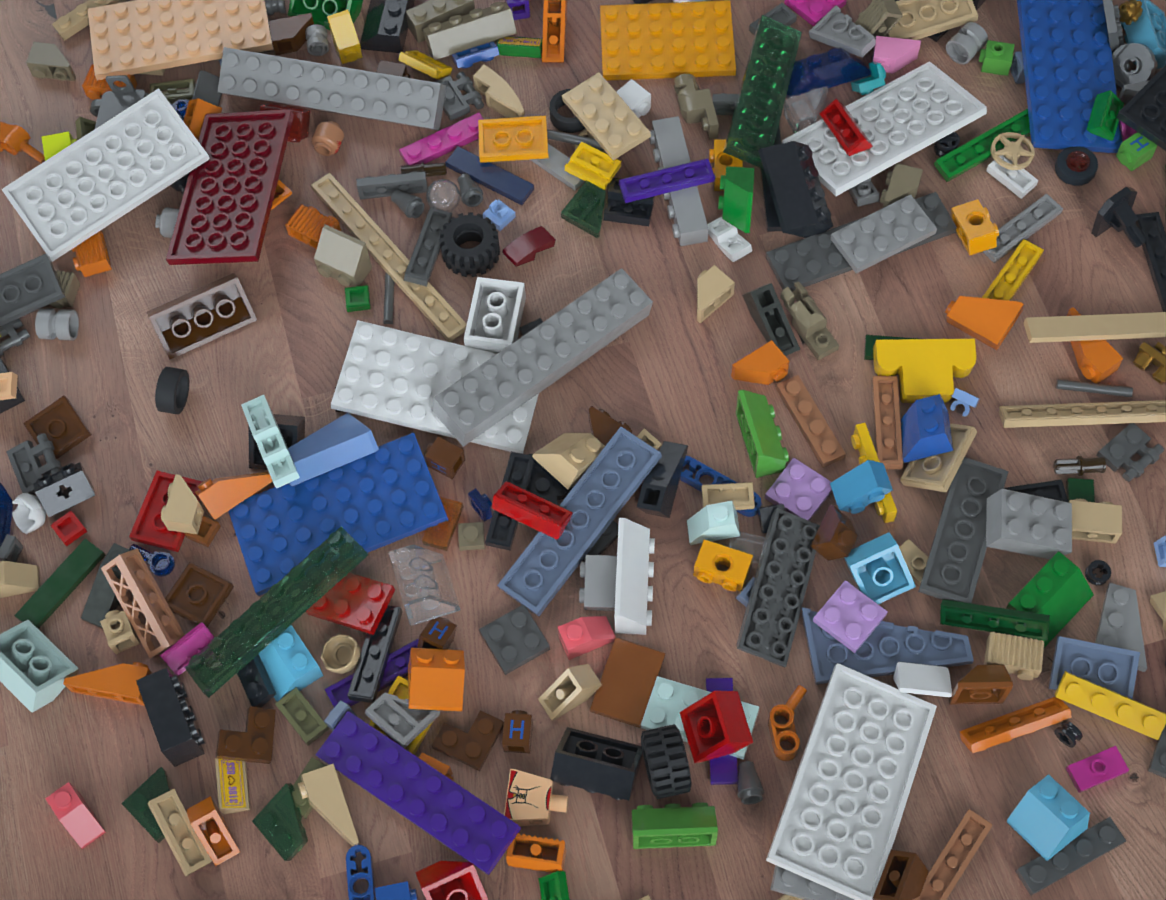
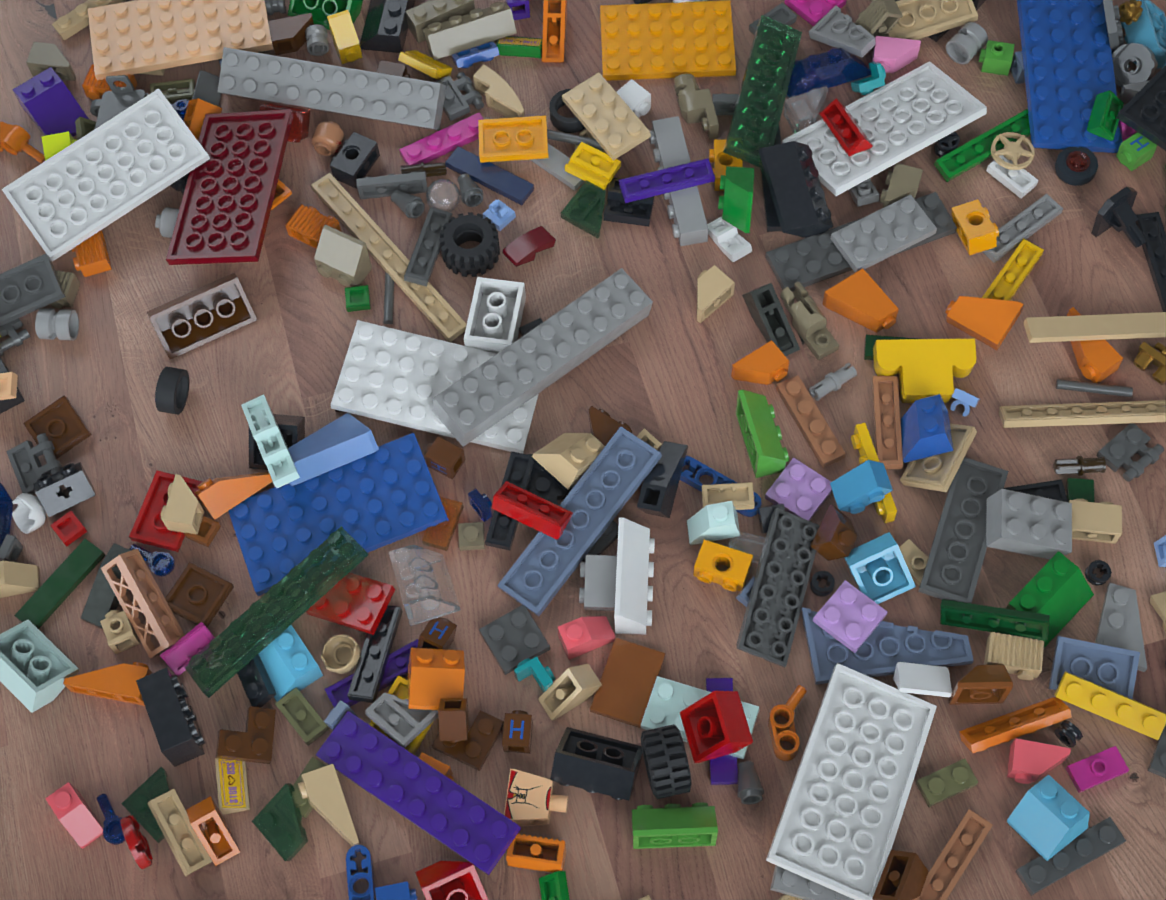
none -> dark purple slope [12,67,89,137]
none -> clear blue plate [96,794,126,845]
none -> red tile [120,814,153,870]
none -> black brick [330,132,380,189]
none -> reddish brown brick [438,698,469,743]
none -> teal bracket [514,656,556,693]
none -> light grey pin [809,363,857,401]
none -> black bush [810,571,835,597]
none -> orange slope [822,268,899,333]
none -> olive plate [916,758,979,807]
none -> coral slope [1007,738,1071,784]

